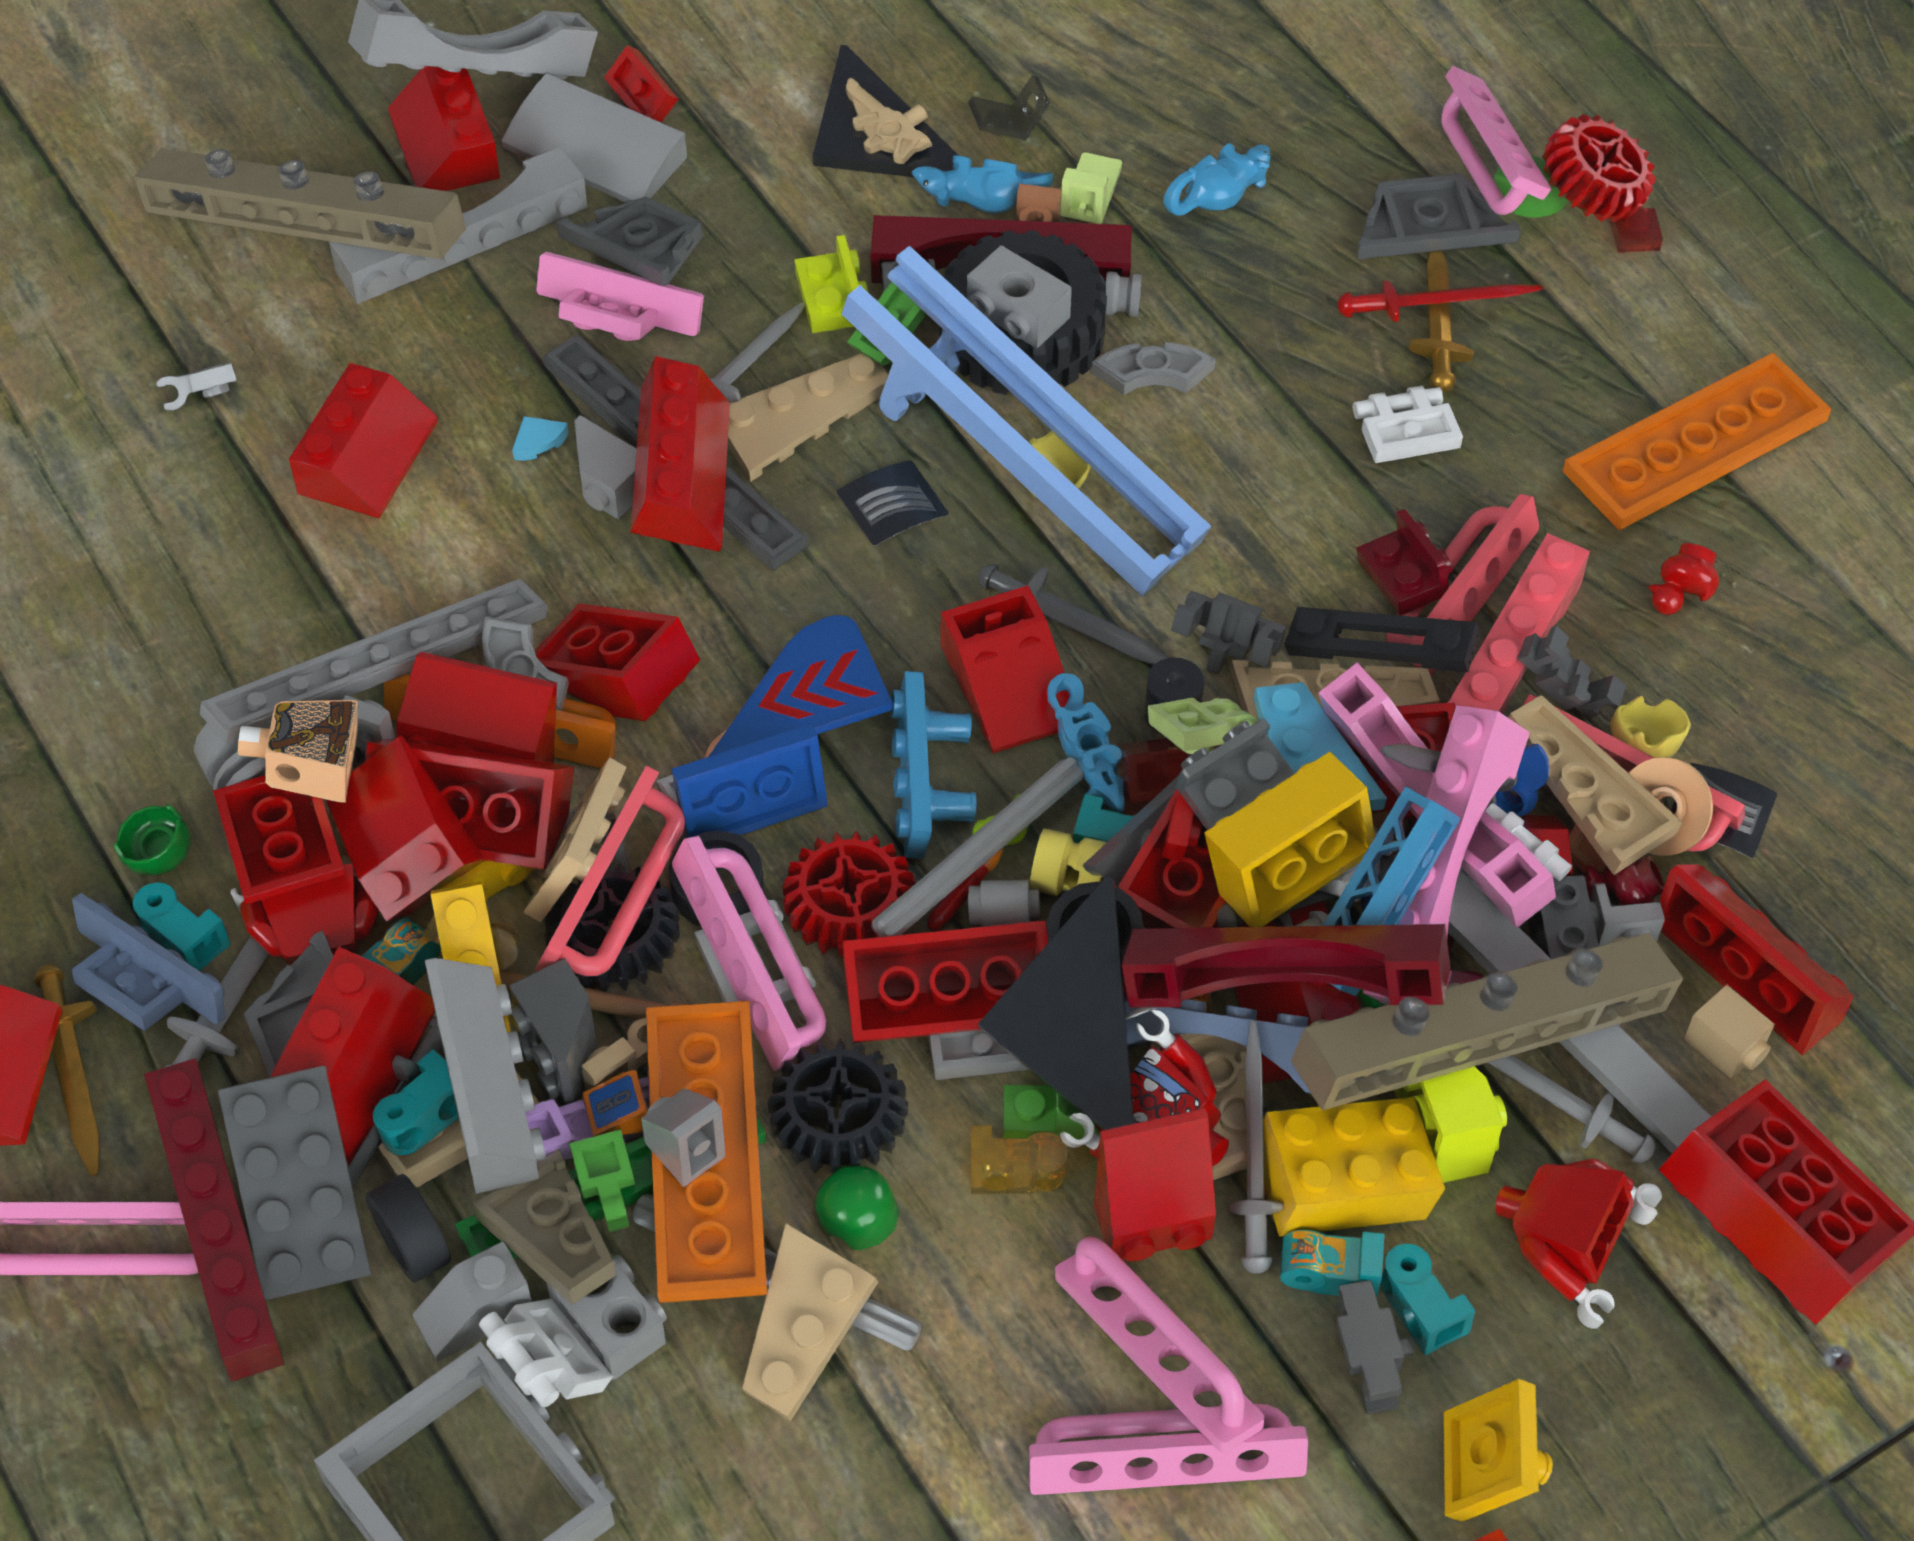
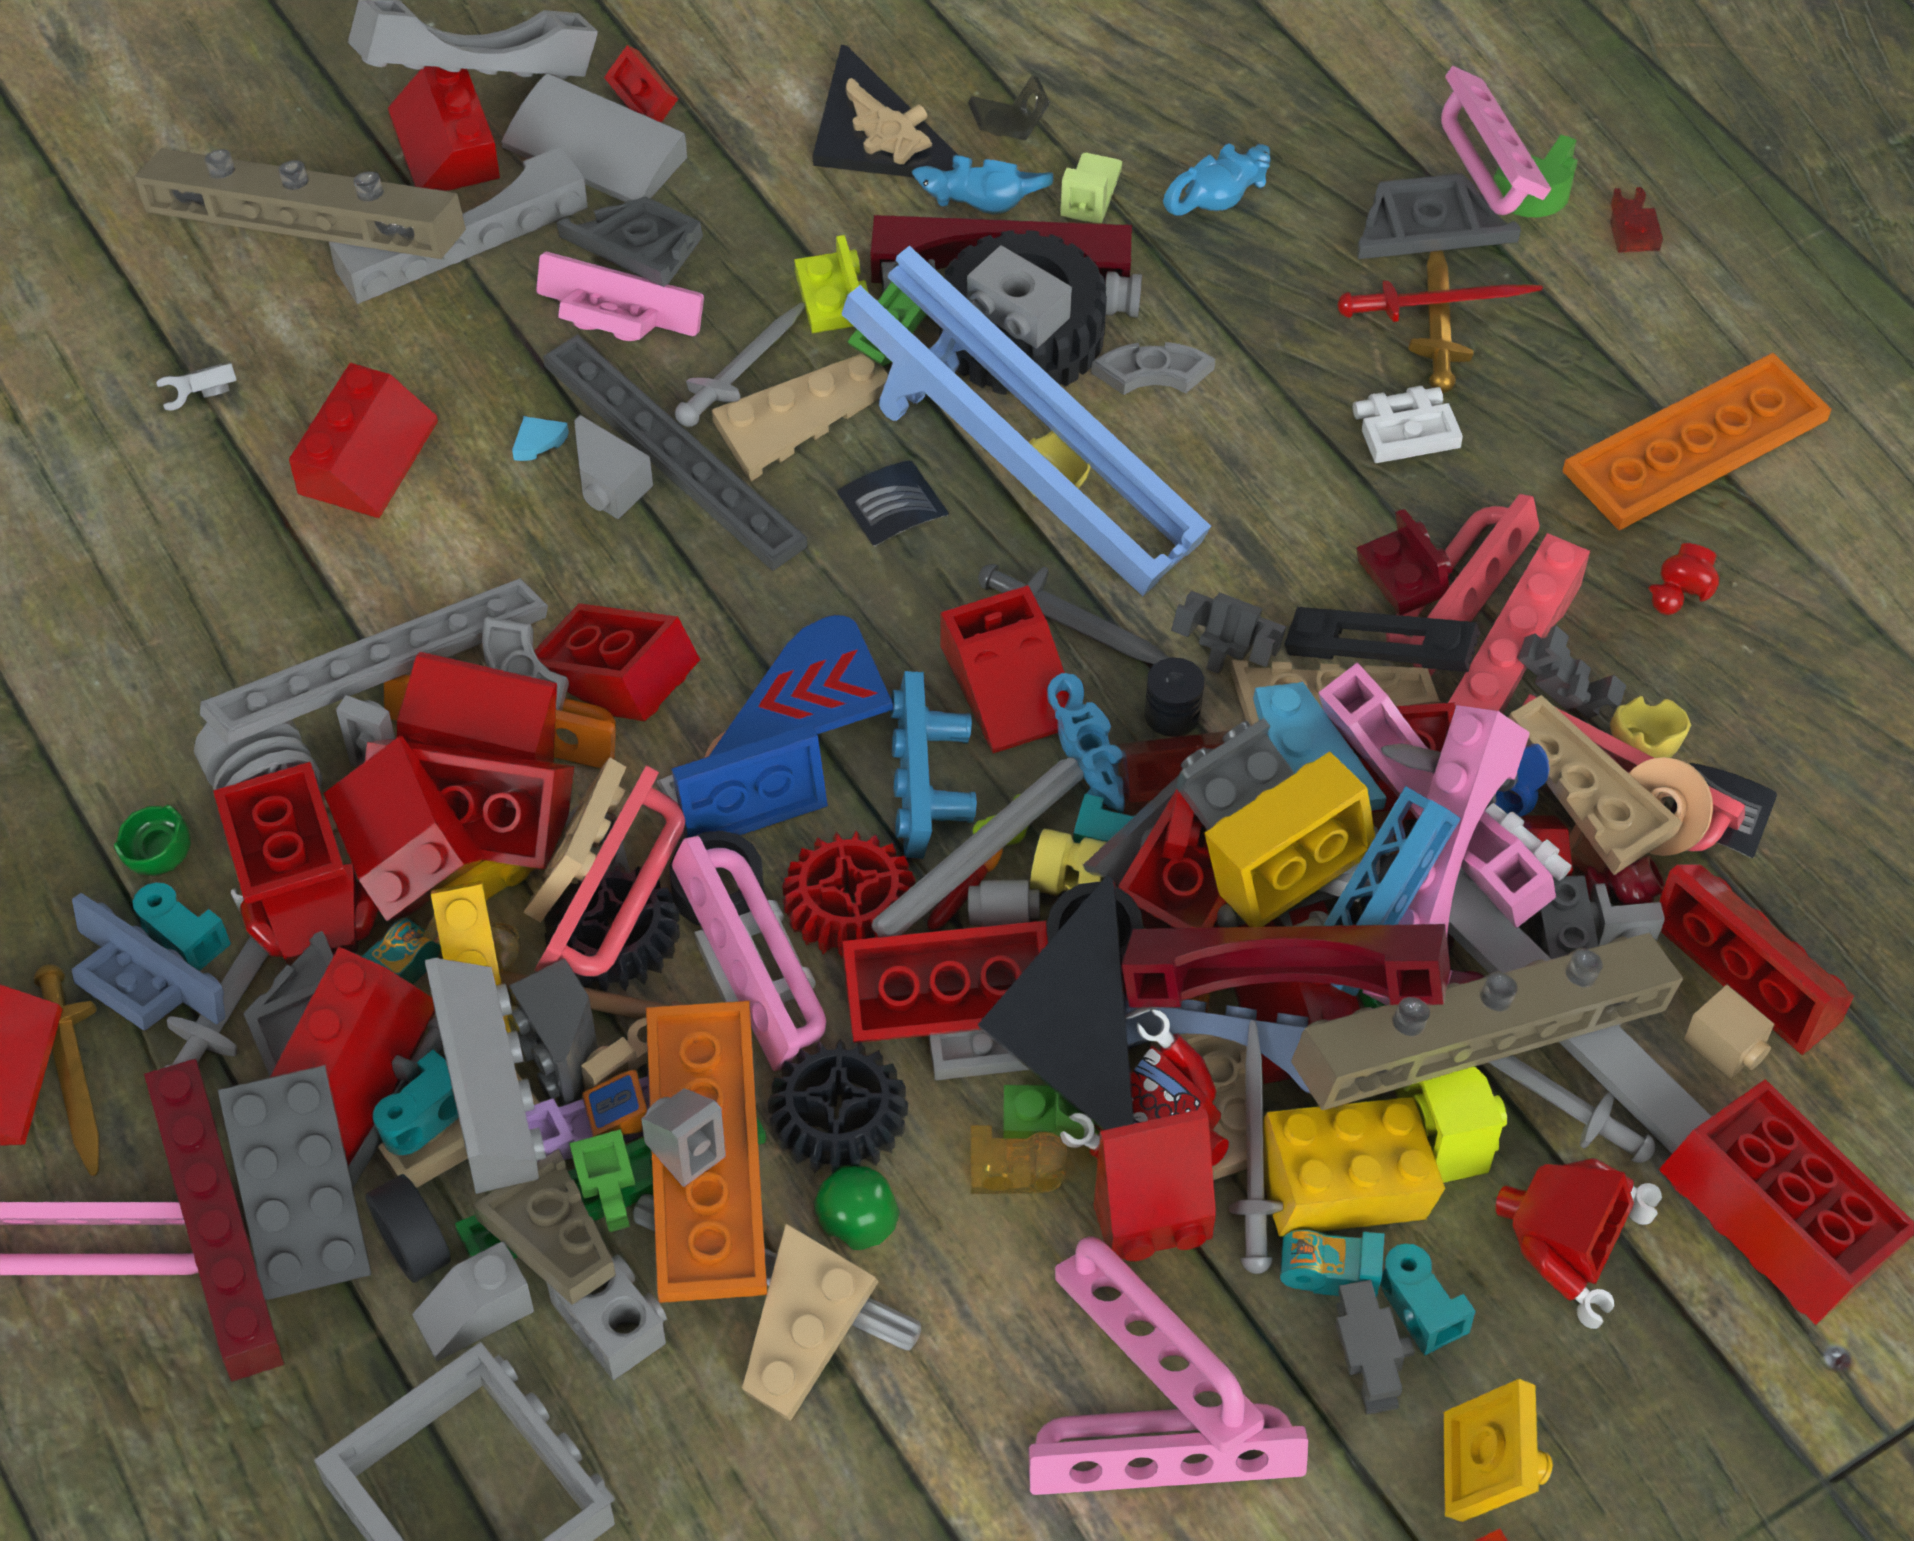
torso [238,700,358,803] -> none
white plate [479,1299,613,1407] -> none
red slope [630,356,730,552] -> none
nougat tile [1016,184,1062,222] -> none
yellowish green plate [1148,698,1258,754] -> none
red gear [1542,114,1656,223] -> none

